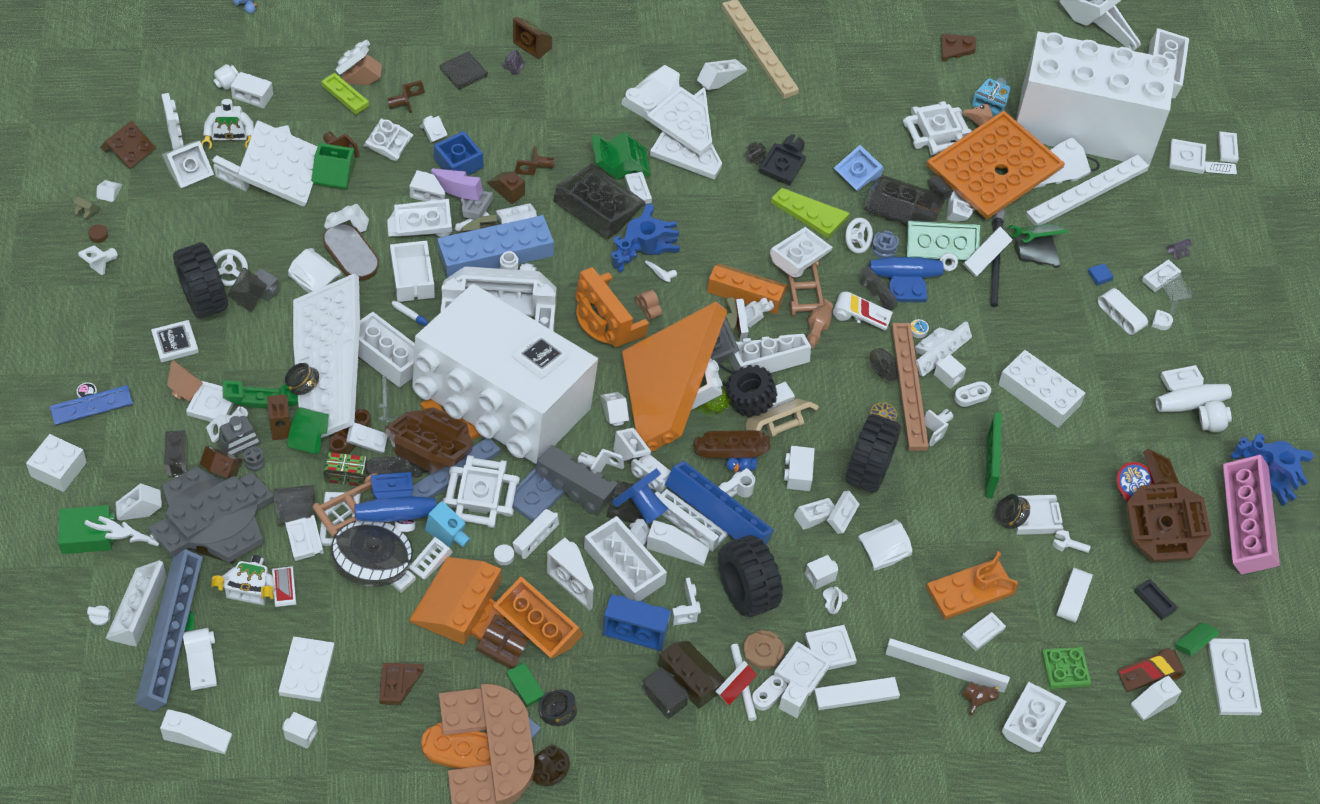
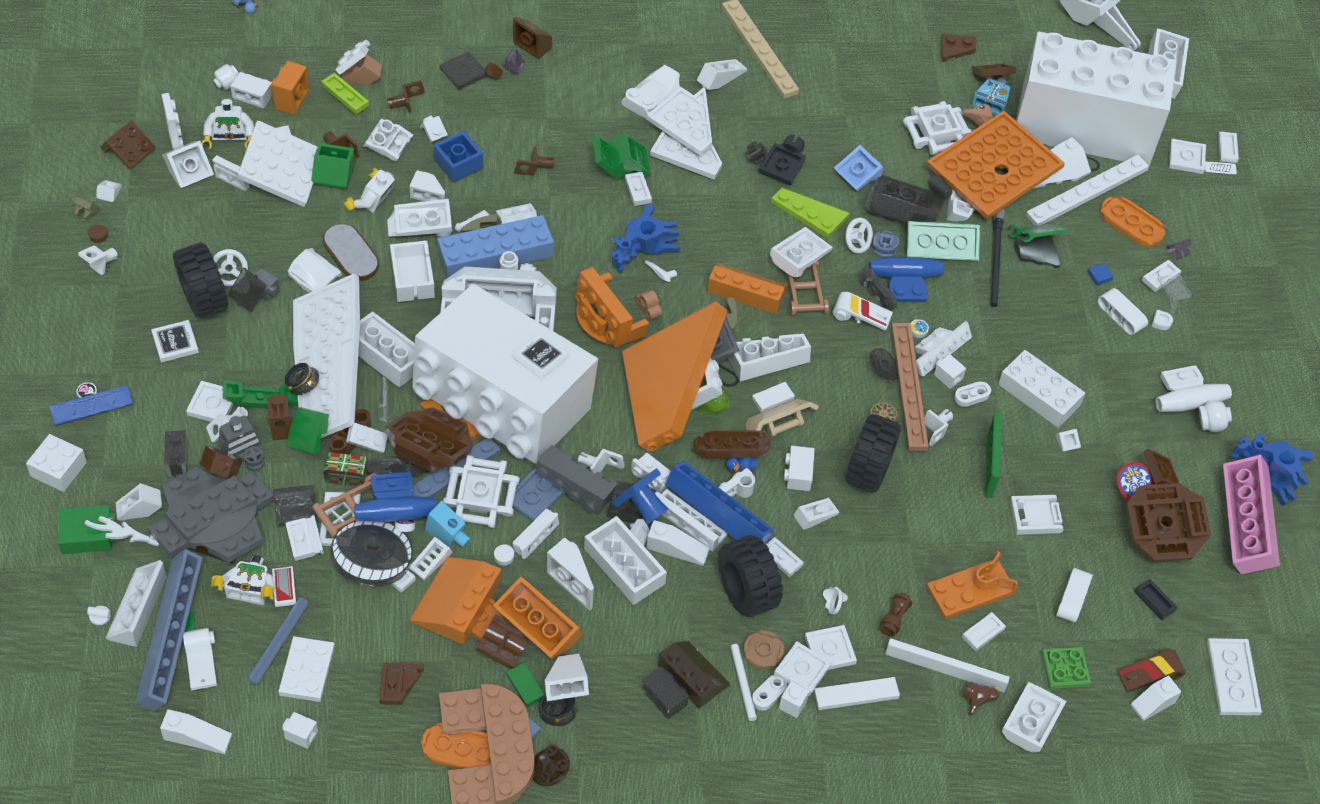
nougat slope [167,360,203,401] -> none
white bracket [324,204,369,233] -> none
white piece [392,301,428,326] -> none
lavender slope [431,168,483,201] -> none
light grey wing [461,191,494,219] -> none
reddish brown slope [488,171,525,204] -> none
clear smoke slope [553,164,645,239] -> none
white slope [600,392,629,426] -> none
blue brick [603,594,671,652] -> none
white slope [613,428,651,461] -> none
white bracket [671,578,701,626] -> none
red tile [715,661,757,705] -> none
black tyre [726,365,778,417] -> none
white tile [735,299,749,341] -> none
white plate [745,298,774,327] -> none
white brick [805,555,838,590] -> none
nougat animal [806,302,833,349] -> none
white plate [827,491,860,534] -> none
white slope [858,519,912,571] -> none
white plate [939,253,958,271] -> none
white tile [963,227,1012,277] -> none
clear smoke piece [995,494,1030,529] -> none
white bar [1052,530,1091,553] -> none
green tile [1175,622,1219,656] -> none
none -> sand blue axle [248,597,309,685]
none -> orange brick [271,61,309,115]
none -> white torso [343,168,395,214]
none -> reddish brown tile [485,63,503,79]
none -> white slope [545,654,589,701]
none -> white plate [766,537,804,577]
none -> reddish brown piece [880,593,913,637]
none -> reddish brown plate [972,63,1016,79]
none -> white slope [1055,429,1081,452]
none -> orange tile [1100,196,1165,247]

